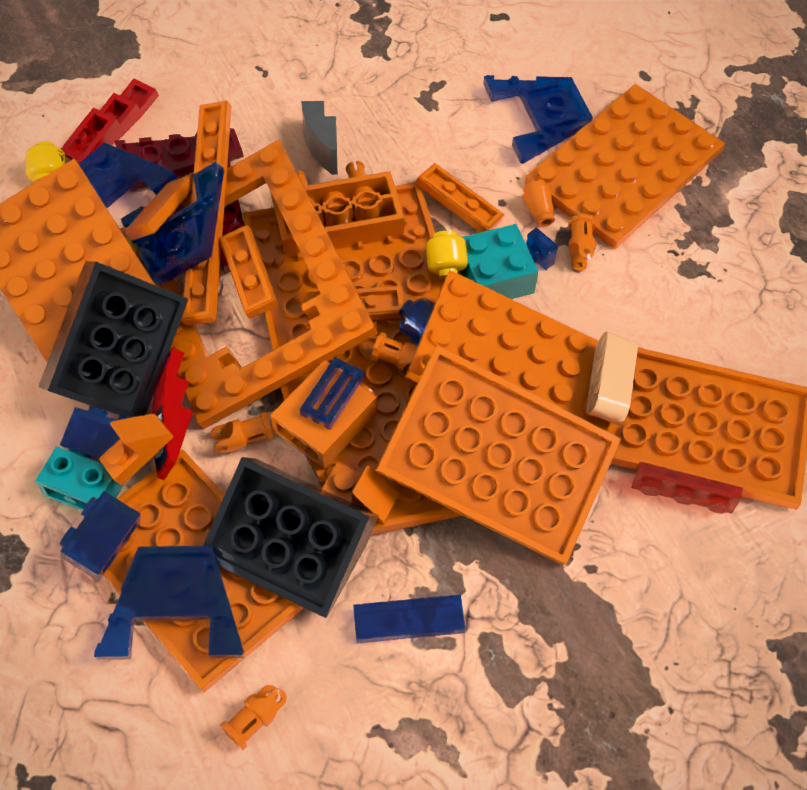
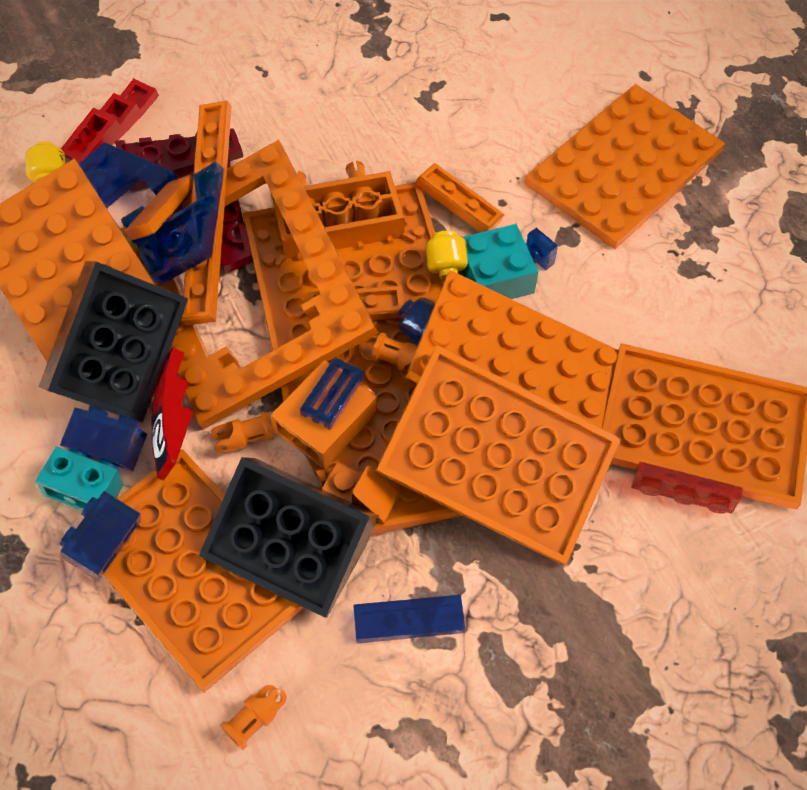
clear blue wing [94,546,244,660] -> none
orange slope [99,414,174,485] -> none
orange tile [219,225,279,319] -> none
dark grey slope [301,101,338,175] -> none
clear blue wing [483,75,593,164] -> none
orange cone [522,180,555,227] -> none
orange piece [568,214,596,271] -> none
light nougat beam [586,331,638,425] -> none

